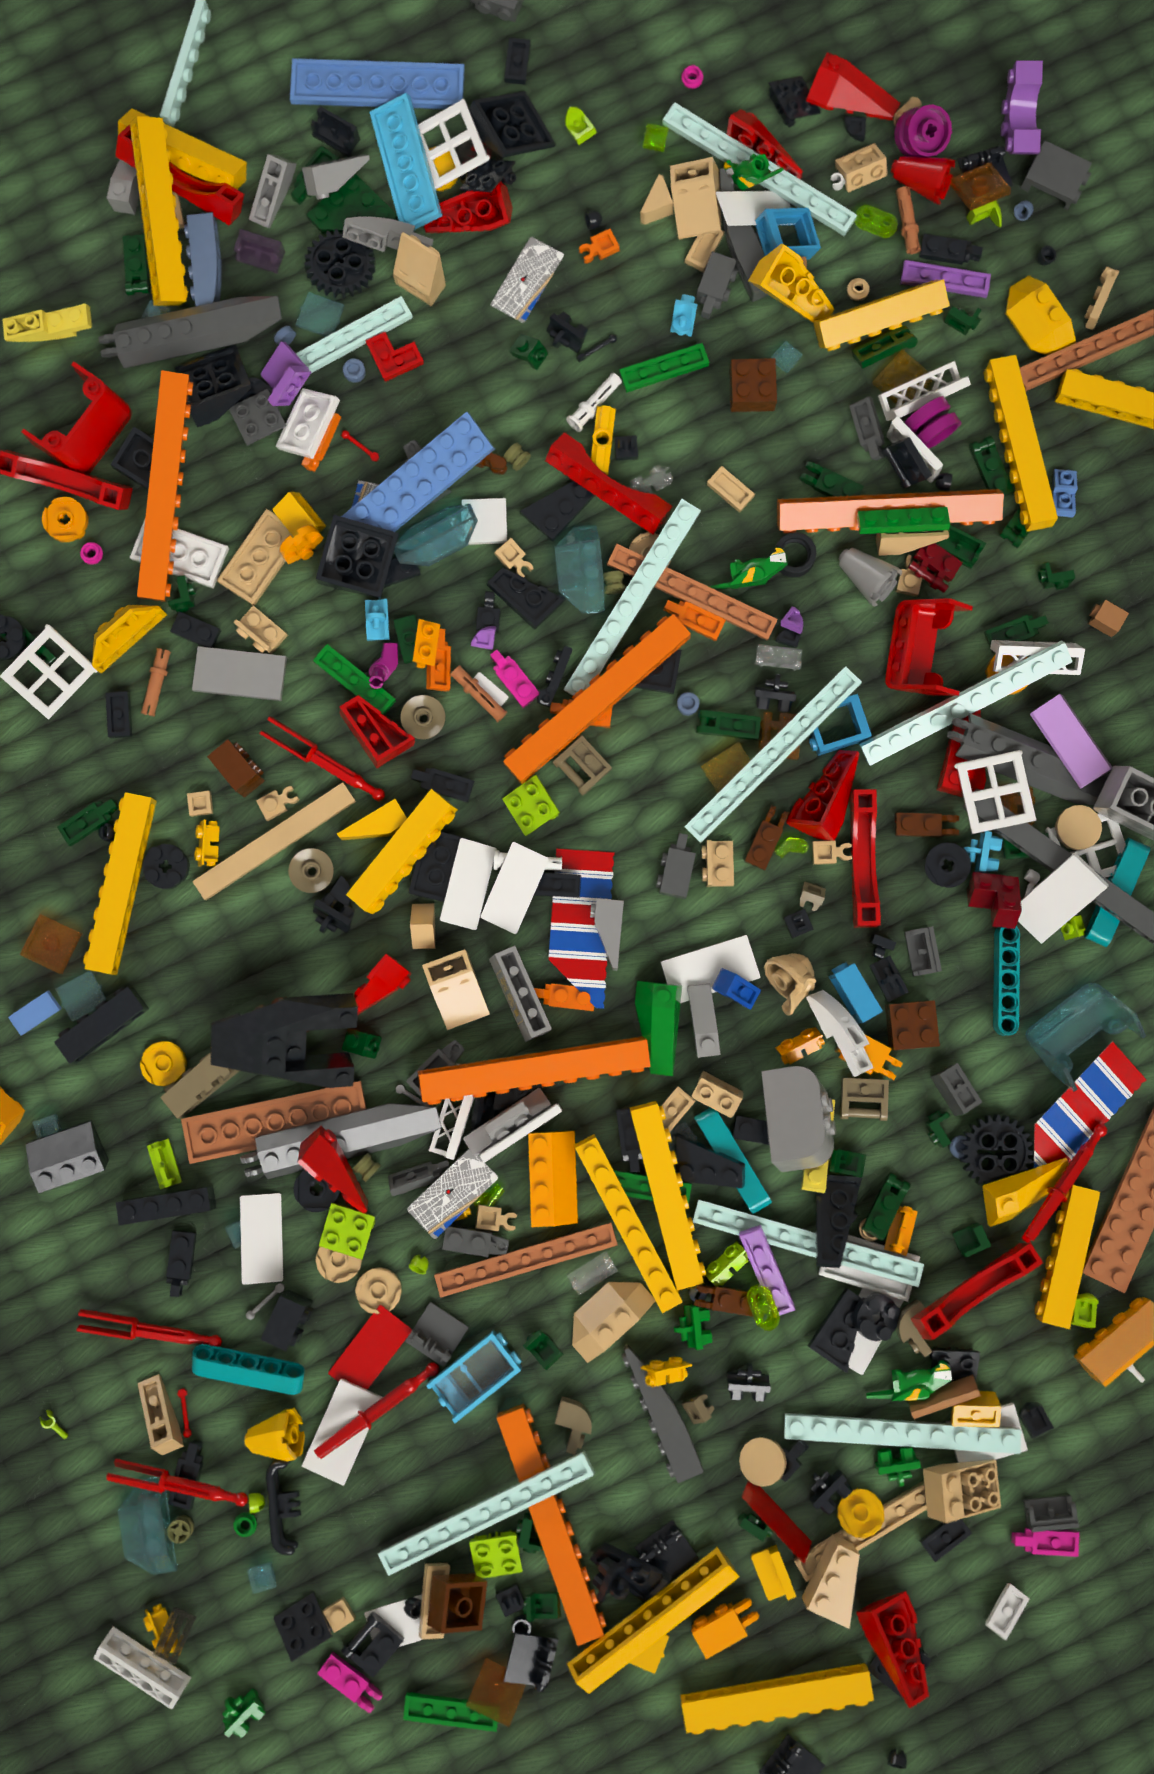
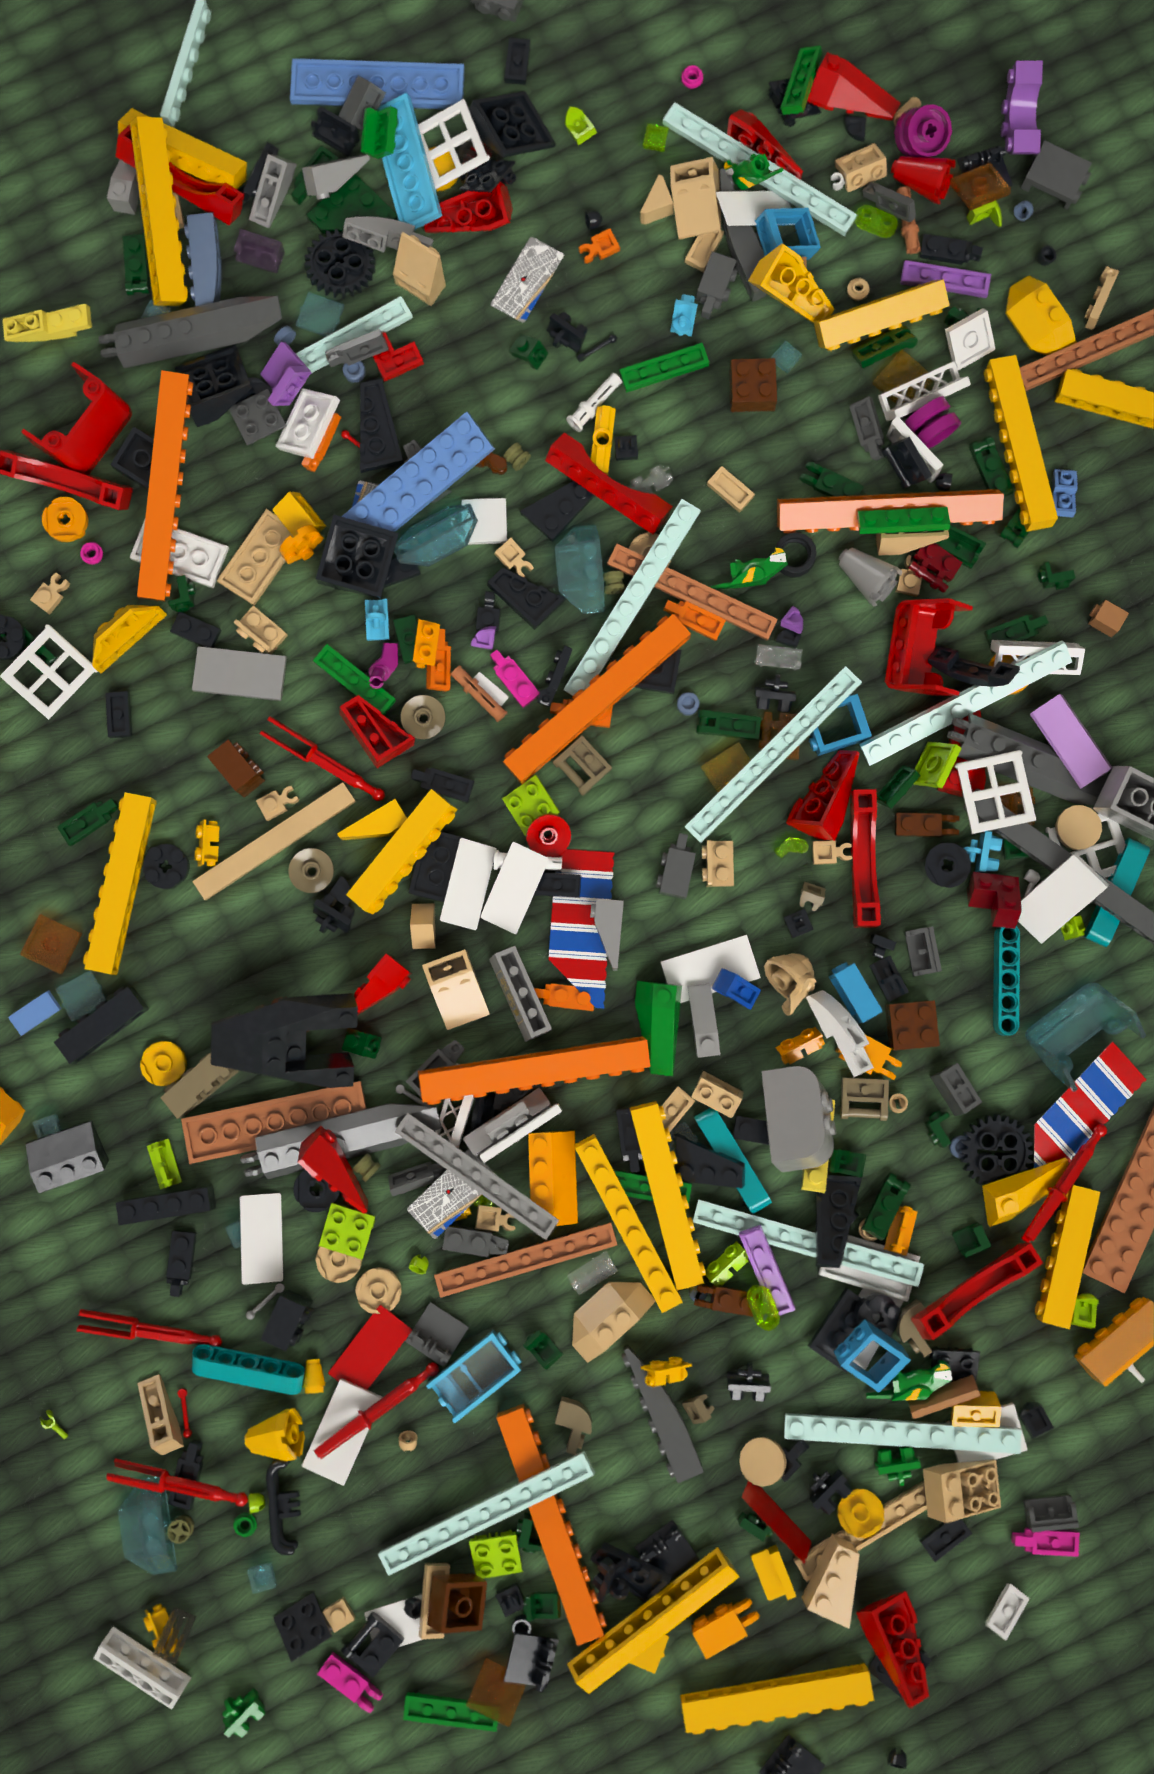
black hinge [98,823,115,842] -> none
nougat pin [140,648,171,717] -> none
tan plate [187,791,214,817] -> none
green hips [673,1304,713,1350] -> none
reddish brown hinge [744,805,789,871] -> none
none -> tan plate [30,573,70,615]
none -> black hinge [242,142,279,202]
none -> yellow cone [303,1359,326,1394]
none -> dark grey hinge [325,329,389,367]
none -> dark grey hinge [338,76,386,131]
none -> black wing [360,378,403,473]
none -> green bracket [361,106,398,159]
none -> light grey plate [394,1113,560,1240]
none -> tan hinge [399,1431,417,1452]
none -> red dish [526,814,571,857]
none -> green plate [781,45,823,115]
none -> dark azure window [834,1319,911,1392]
none -> dark grey hinge [862,182,916,223]
none -> dark green plate [877,765,921,809]
none -> tan hinge [889,1093,908,1113]
none -> lime plate [914,742,962,788]
none -> black slope [927,646,1020,687]
none -> white plate [945,308,996,370]

